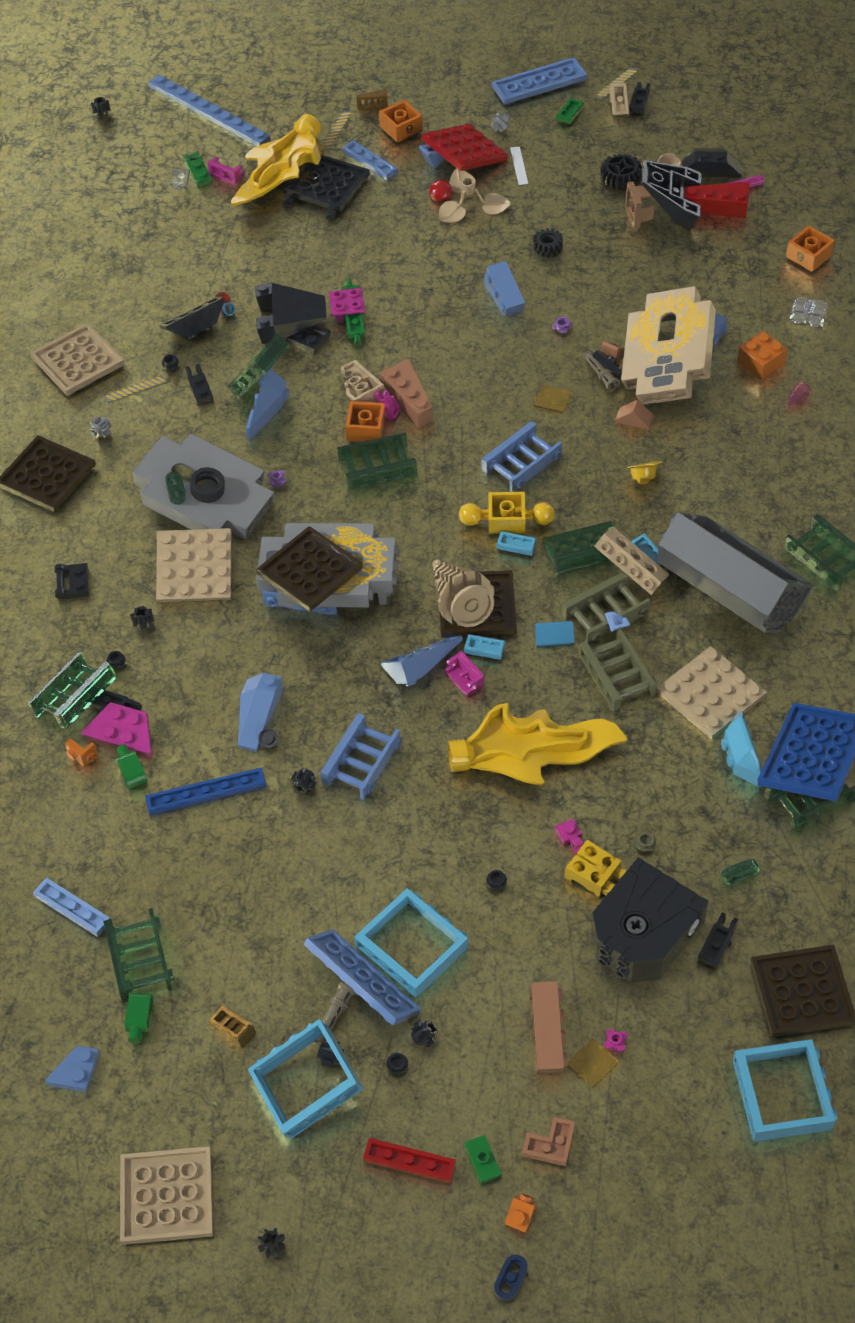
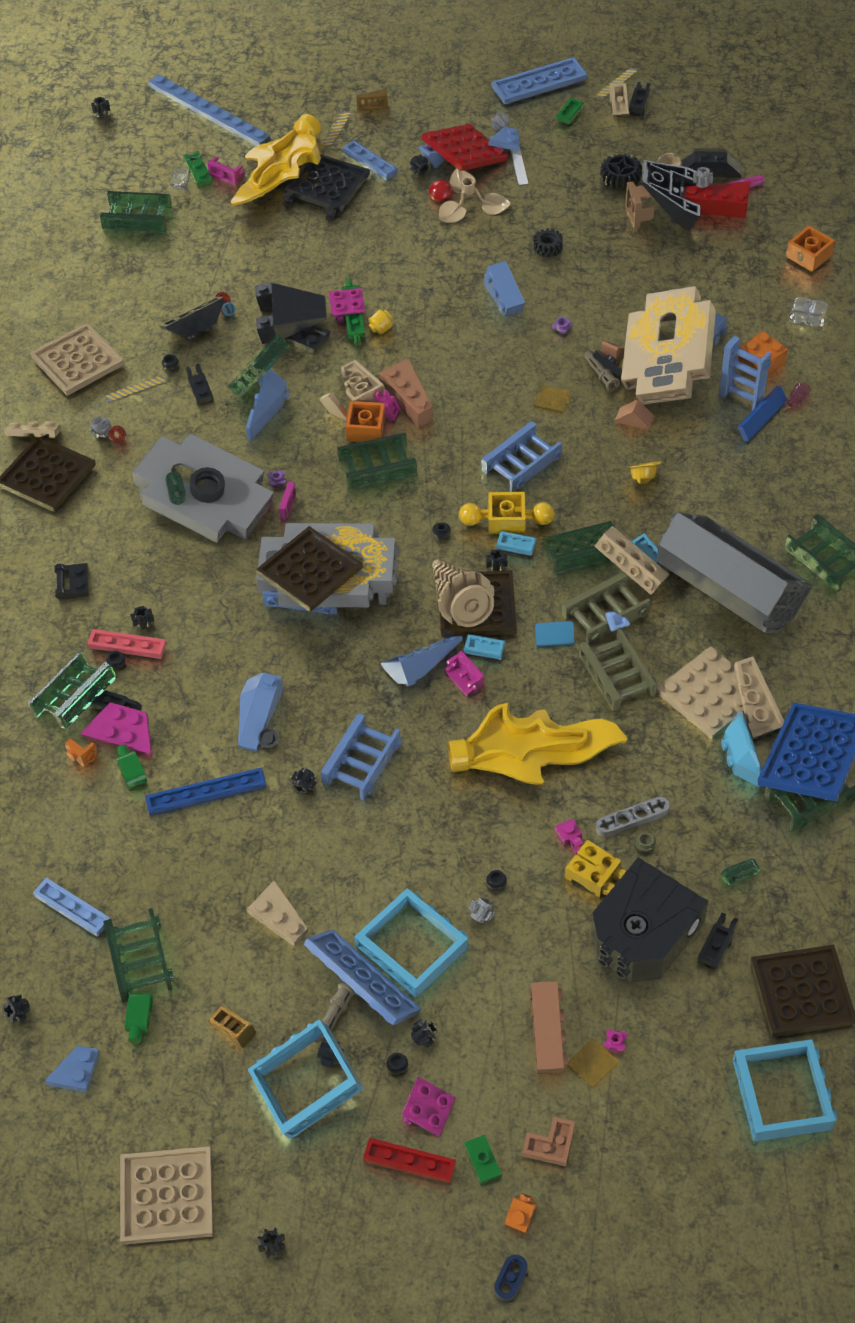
tan plate [156,528,231,602] -> none
orange brick [379,100,423,142] -> none
none -> black gear [3,994,30,1022]
none -> tan wing [5,421,61,438]
none -> coral plate [87,629,166,659]
none -> clear green fence [100,191,172,232]
none -> clear red plate [109,425,126,443]
none -> tan wing [247,881,308,947]
none -> dark pink tile [279,481,296,521]
none -> tan tile [319,392,348,421]
none -> yellow head [368,309,394,335]
none -> dark pink hinge [401,1076,456,1137]
none -> black gear [410,154,429,176]
none -> black plate [432,522,451,540]
none -> light grey gear [469,897,496,923]
none -> black gear [486,549,508,571]
none -> medium blue wing [488,127,519,151]
none -> light grey beam [596,797,670,838]
none -> light grey gear [693,167,713,188]
none -> medium blue fence [719,336,771,411]
none -> tan wing [734,656,784,739]
none -> blue tile [738,386,787,441]

